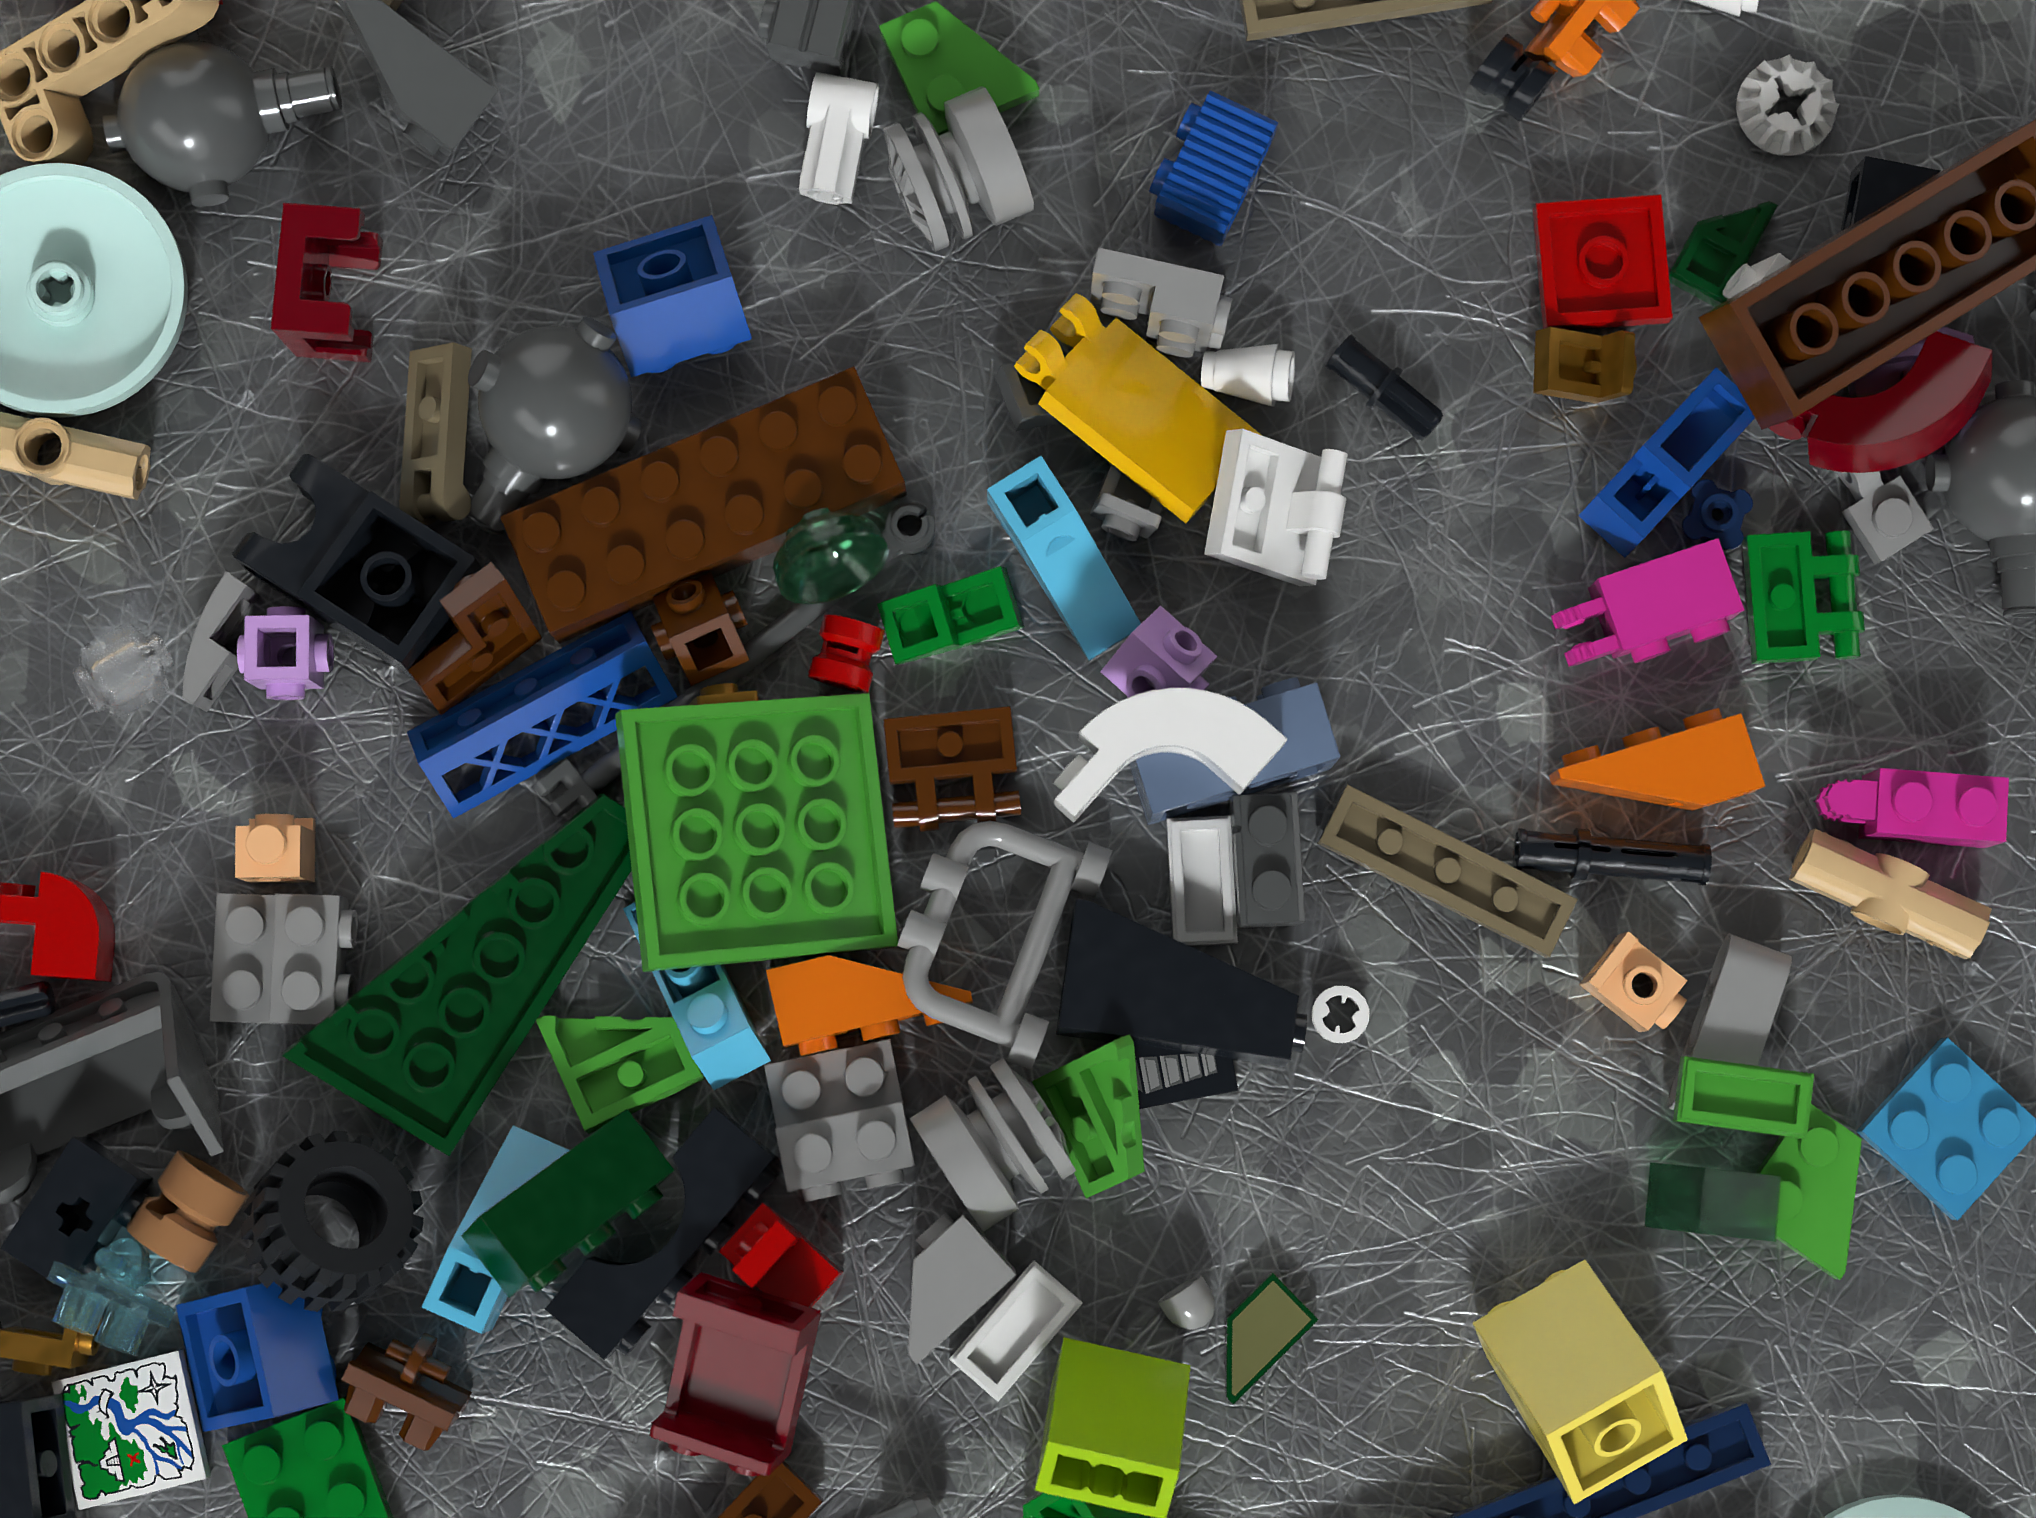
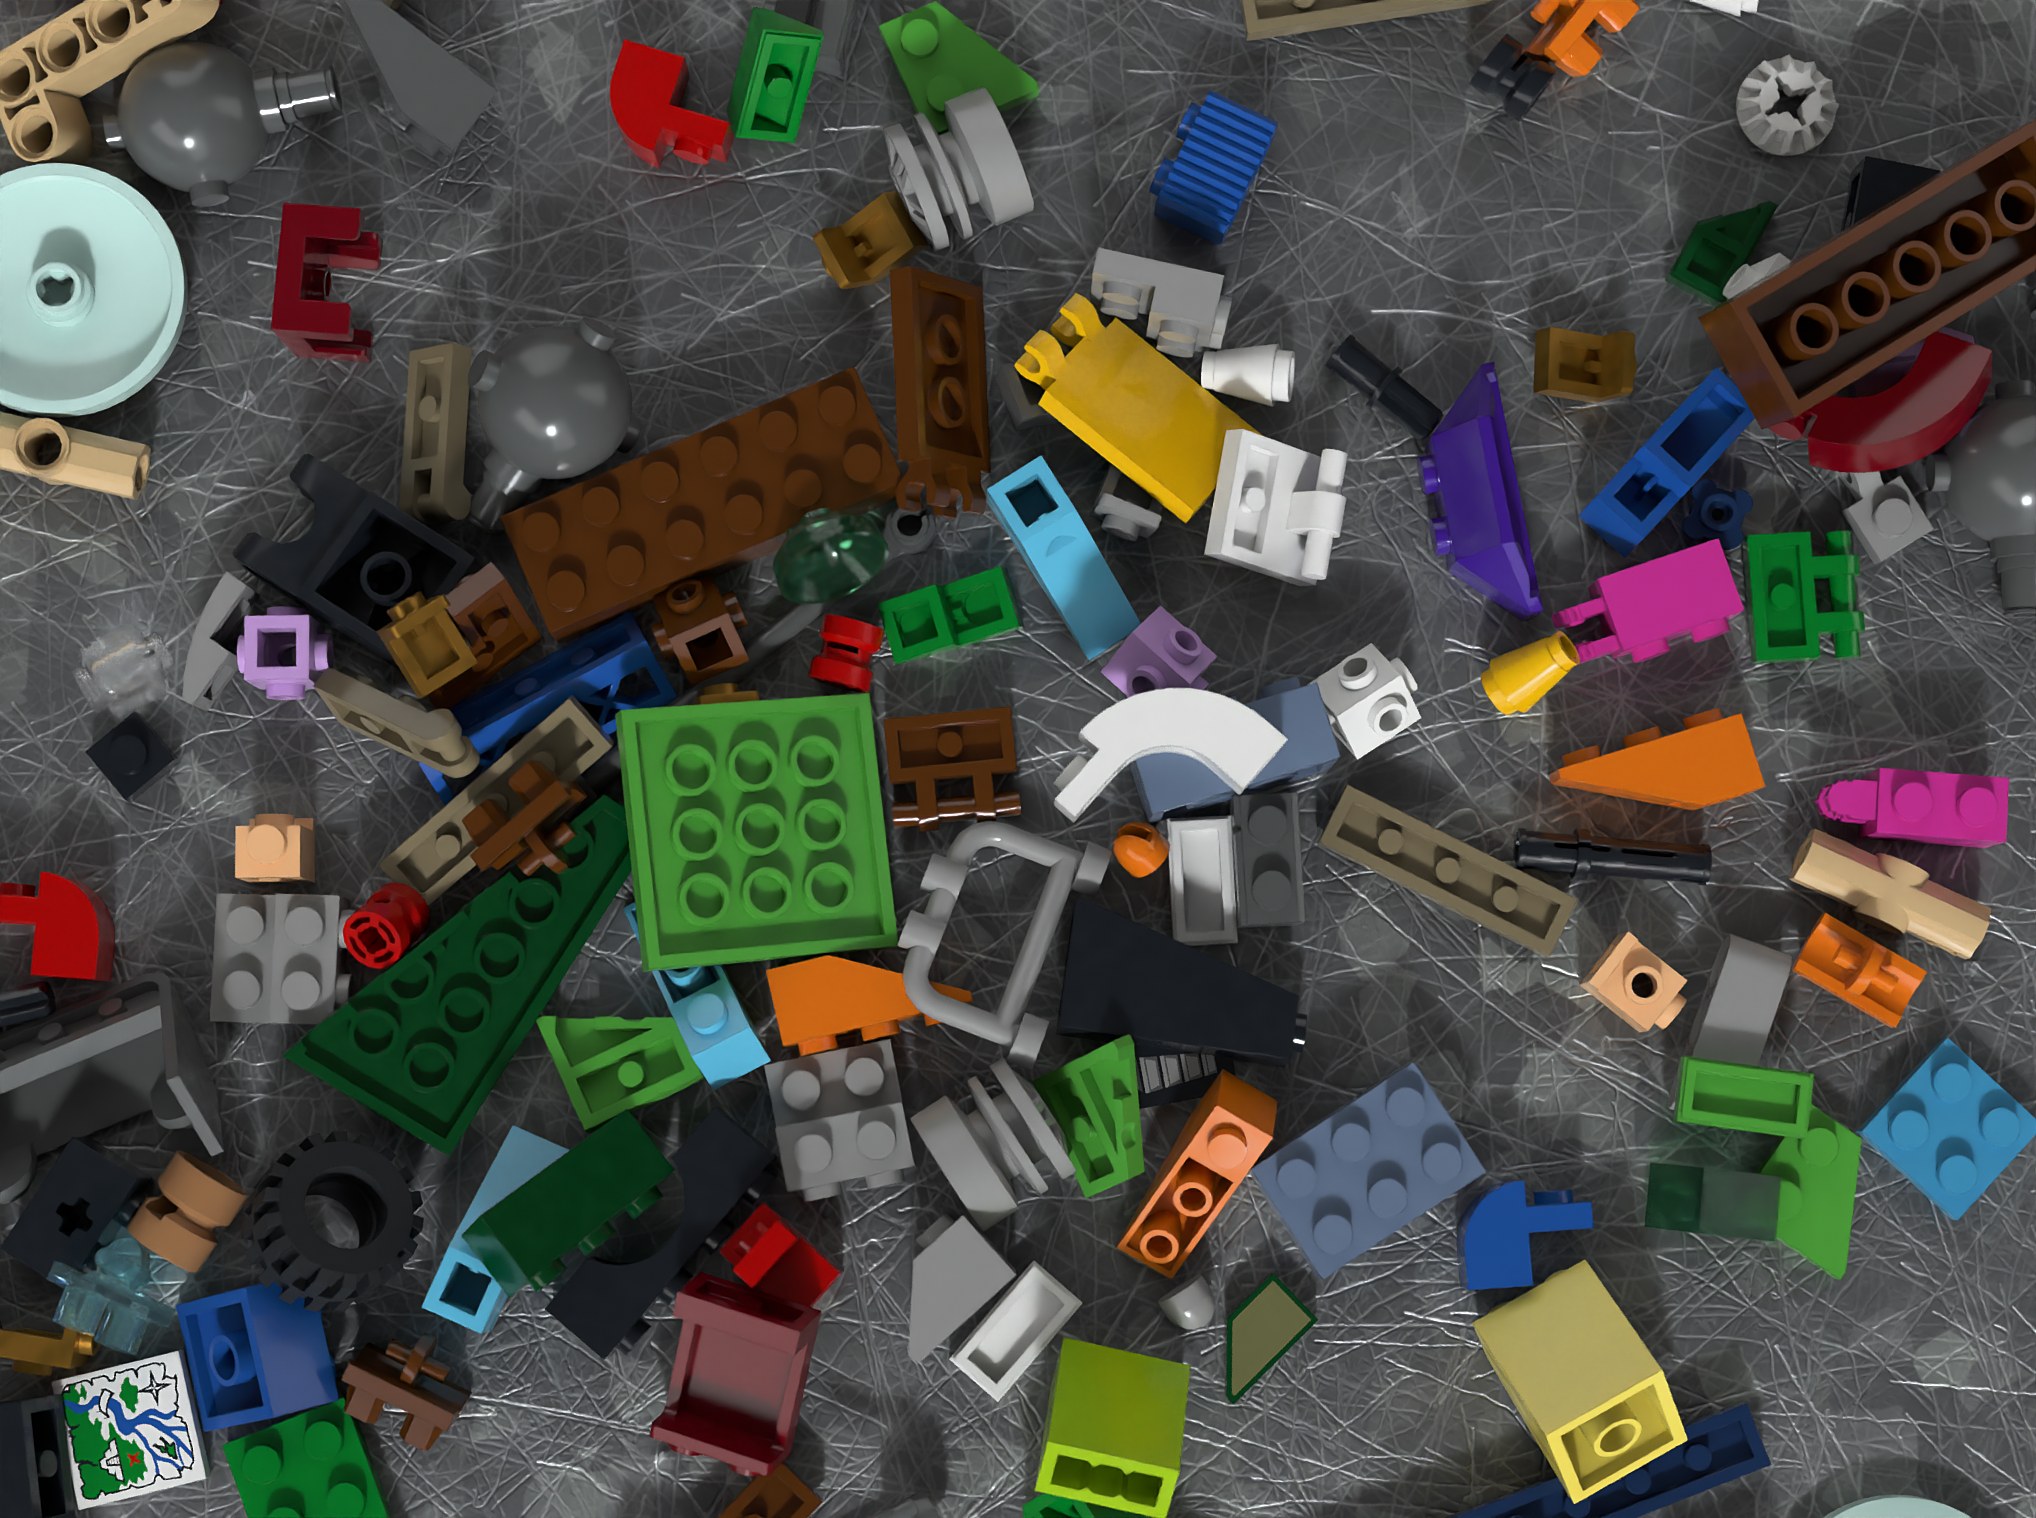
blue slope [593,215,752,377] -> none
white piece [799,72,879,205] -> none
white bush [1312,986,1369,1043] -> none
red plate [1532,194,1673,330] -> none
none -> black plate [86,711,181,802]
none -> dark tan plate [313,667,480,778]
none -> red wheel [343,882,430,969]
none -> pearl gold bracket [377,591,478,698]
none -> dark tan plate [378,695,615,906]
none -> reddish brown hips [462,760,587,876]
none -> red brick [610,39,734,168]
none -> green slope [727,7,824,143]
none -> pearl gold bracket [813,191,927,289]
none -> reddish brown tile [890,265,991,519]
none -> orange hinge [1113,821,1170,878]
none -> orange slope [1117,1069,1278,1279]
none -> sand blue brick [1249,1062,1487,1280]
none -> white brick [1307,643,1421,760]
none -> dark purple wedge [1417,362,1543,621]
none -> blue brick [1457,1180,1594,1290]
none -> yellow cone [1481,631,1580,715]
none -> orange hips [1790,913,1927,1028]

